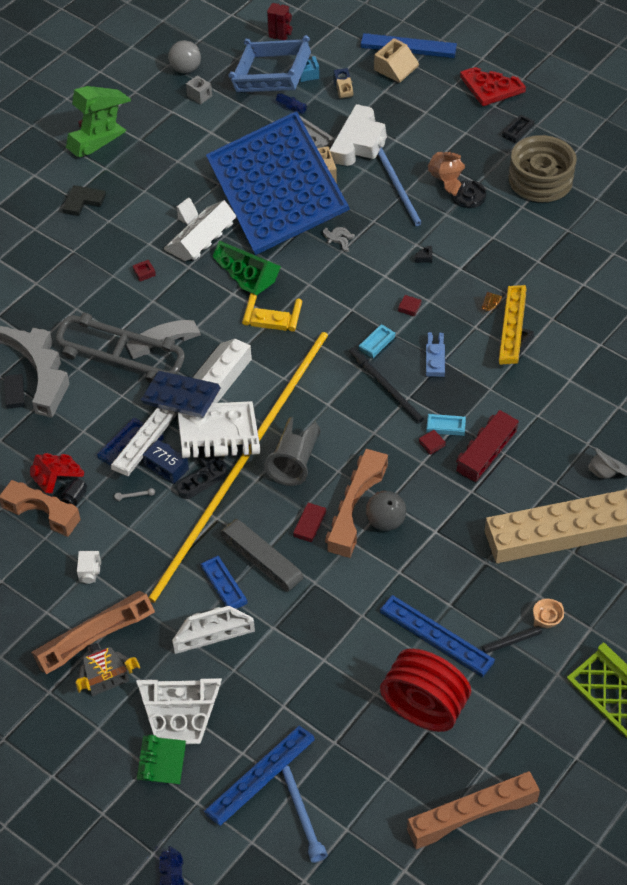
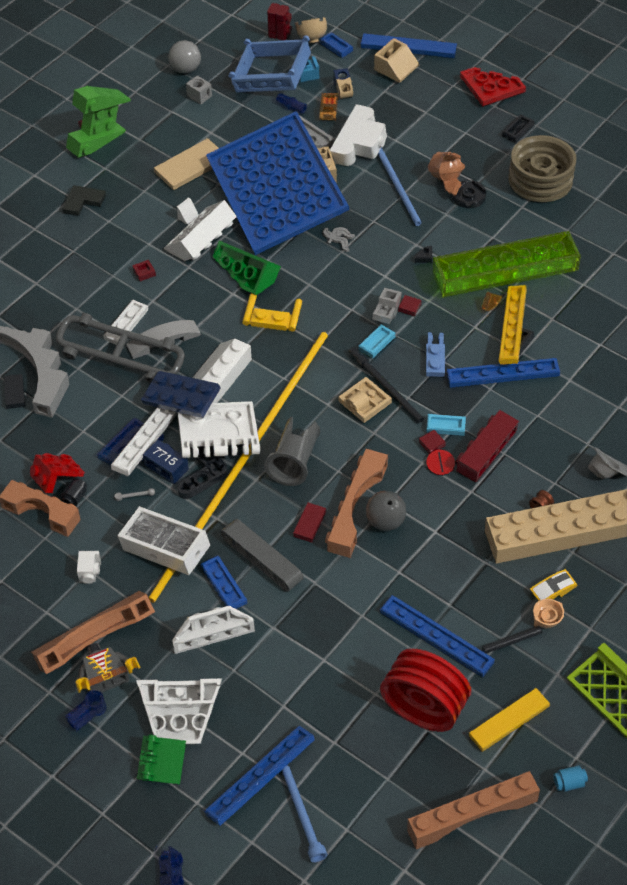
none -> clear blue piece [65,690,107,731]
none -> white tile [103,300,148,345]
none -> brick [118,506,210,575]
none -> tan tile [154,138,219,190]
none -> tan cylinder [295,17,327,43]
none -> blue tile [320,32,353,58]
none -> clear orange slope [320,93,338,120]
none -> tan plate [339,377,392,423]
none -> light grey brick [372,288,402,324]
none -> red piece [426,450,457,476]
none -> clear neon green brick [432,231,581,297]
none -> blue tile [447,358,560,388]
none -> yellow tile [469,688,550,752]
none -> copper wheel [529,490,554,509]
none -> slope [530,569,578,601]
none -> dark azure brick [553,765,588,792]

